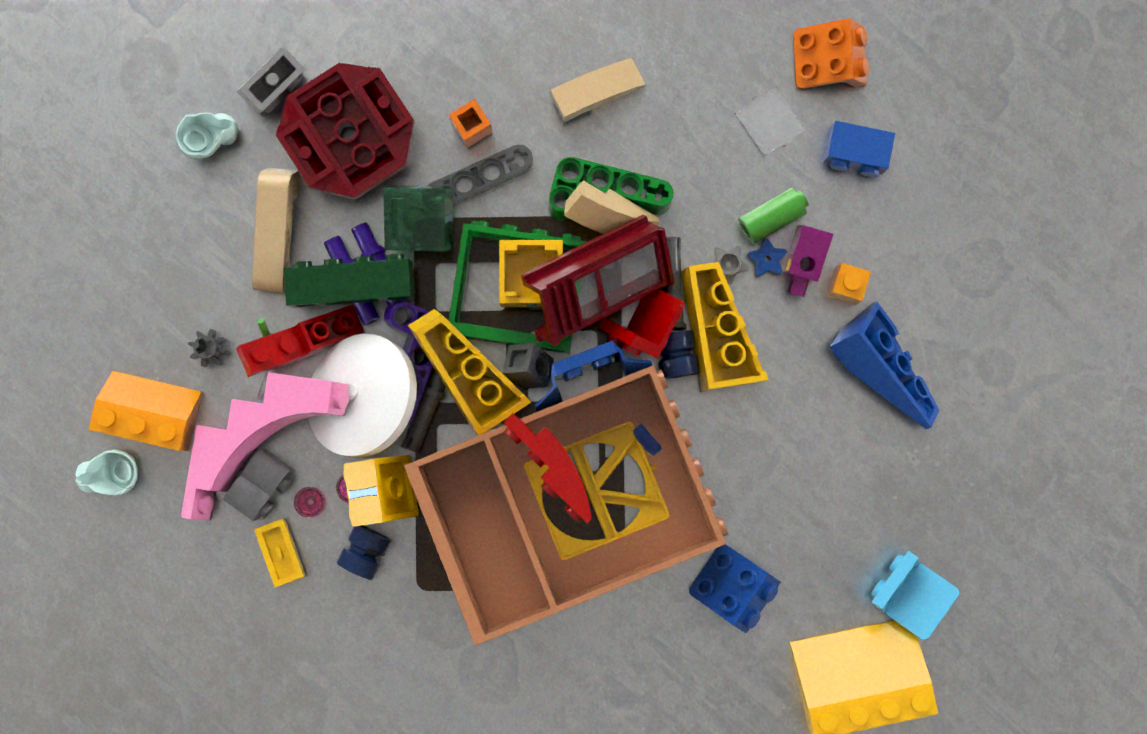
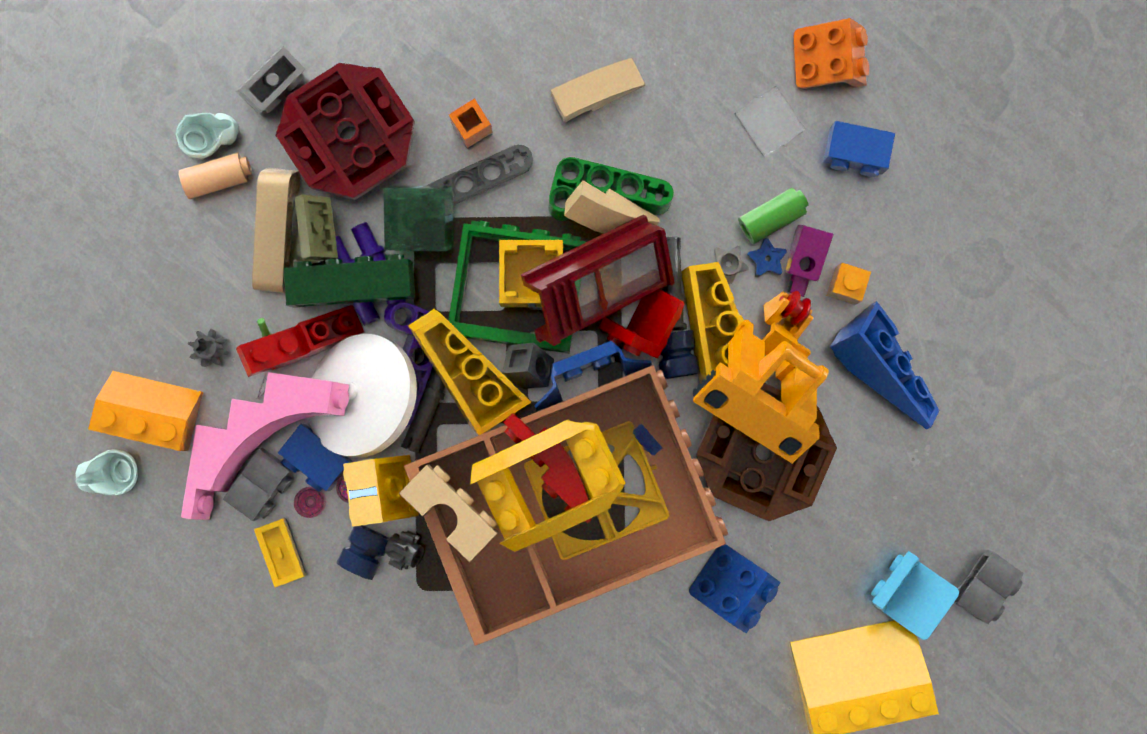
none -> light nougat brick [179,152,252,199]
none -> blue brick [278,423,353,492]
none -> olive bracket [290,194,338,267]
none -> dark grey gear [385,530,424,570]
none -> tan arch [399,465,498,562]
none -> yellow wedge [471,419,626,552]
none -> light orange container [693,291,829,463]
none -> reddish brown piece [695,383,837,521]
none -> flat silver brick [955,550,1024,624]

